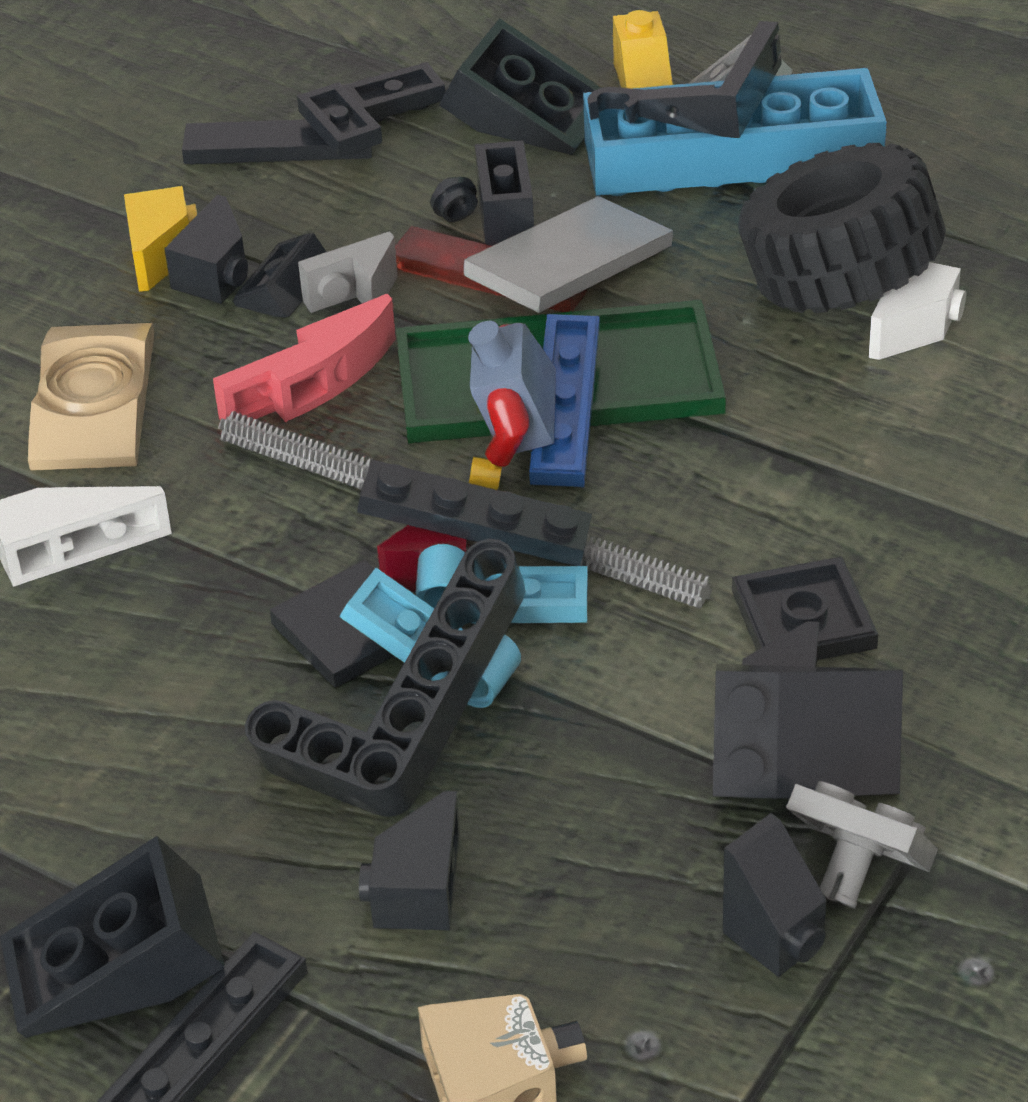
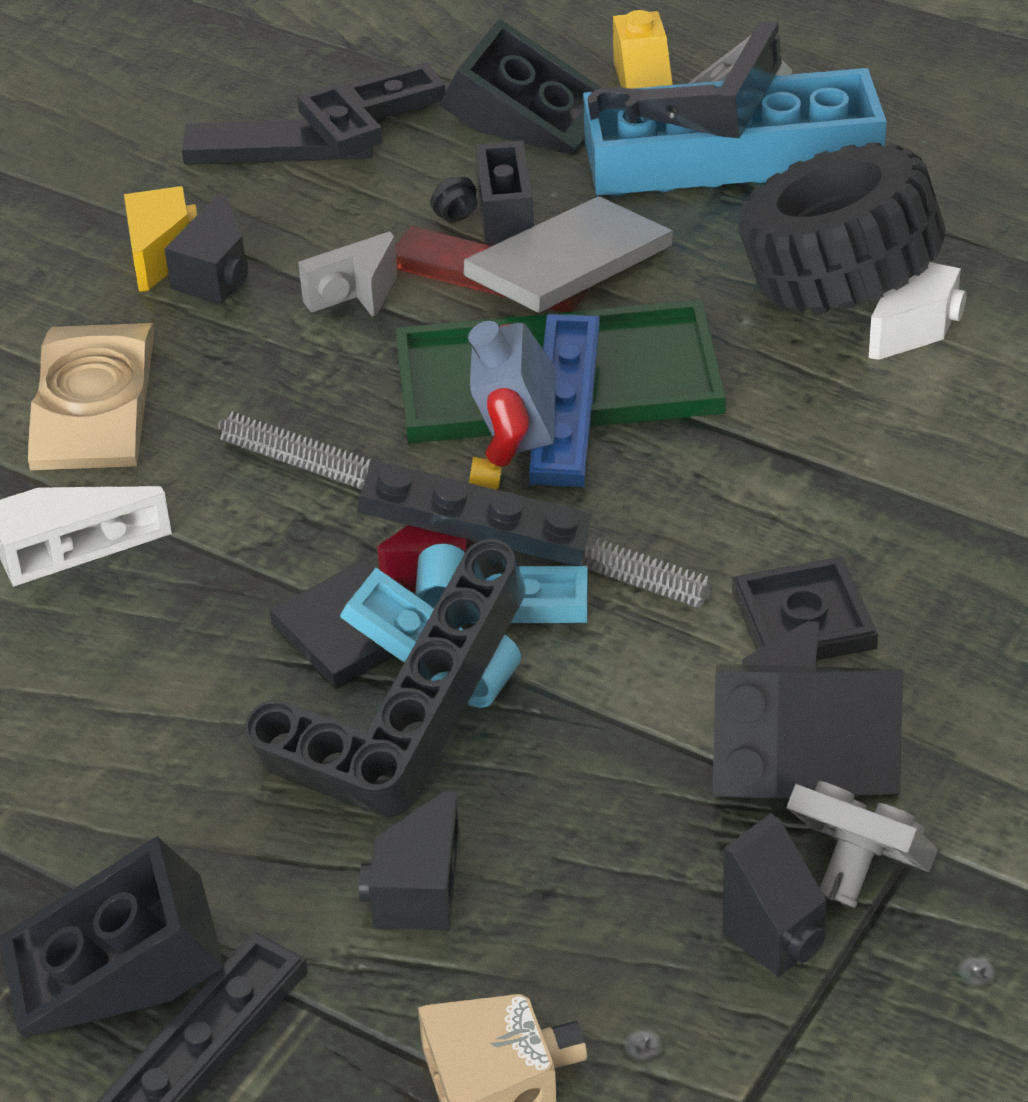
coral slope [213,294,396,422] -> none
black slope [232,233,327,318] -> none

